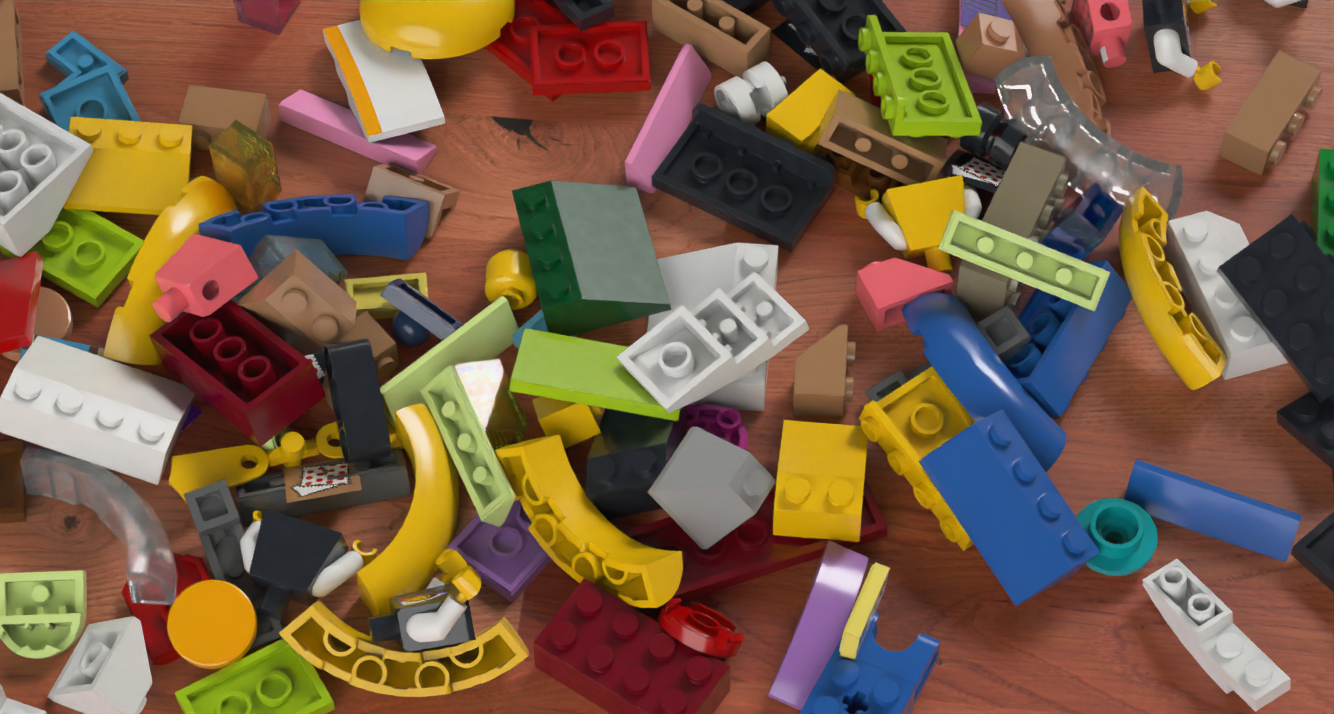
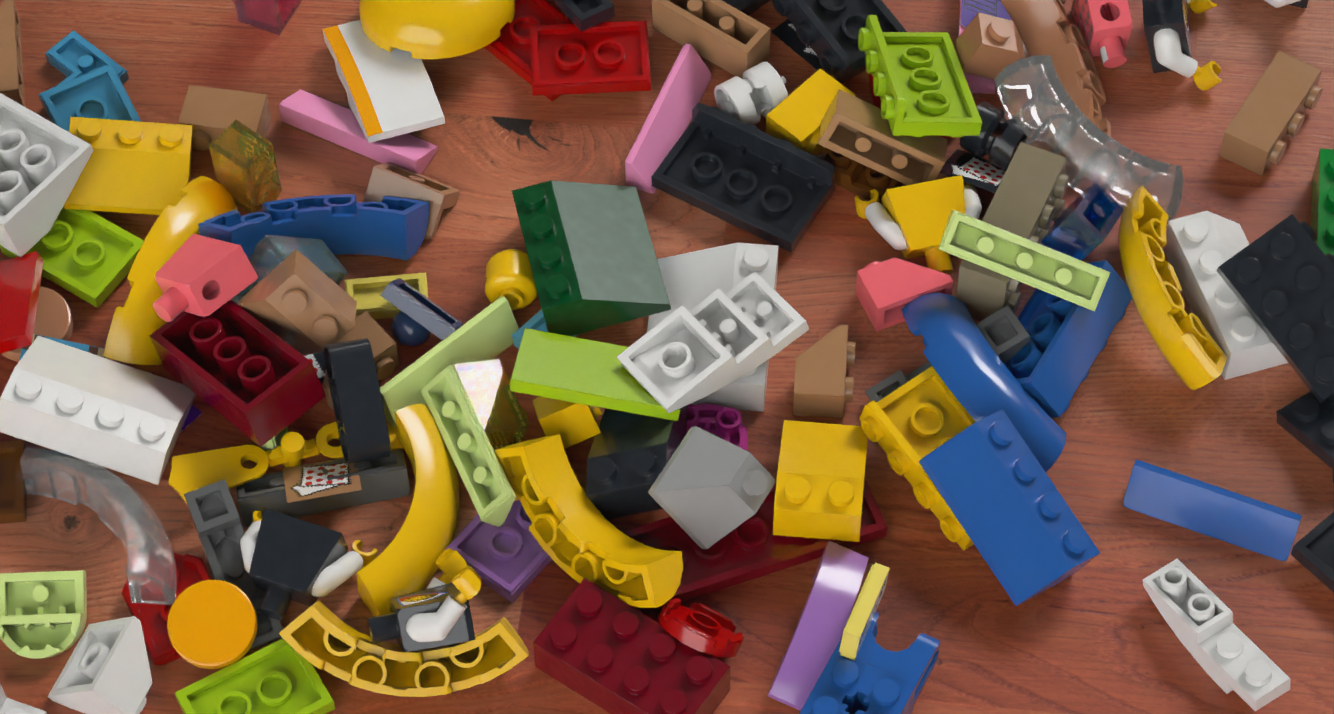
teal piece [1076,498,1158,576] -> none

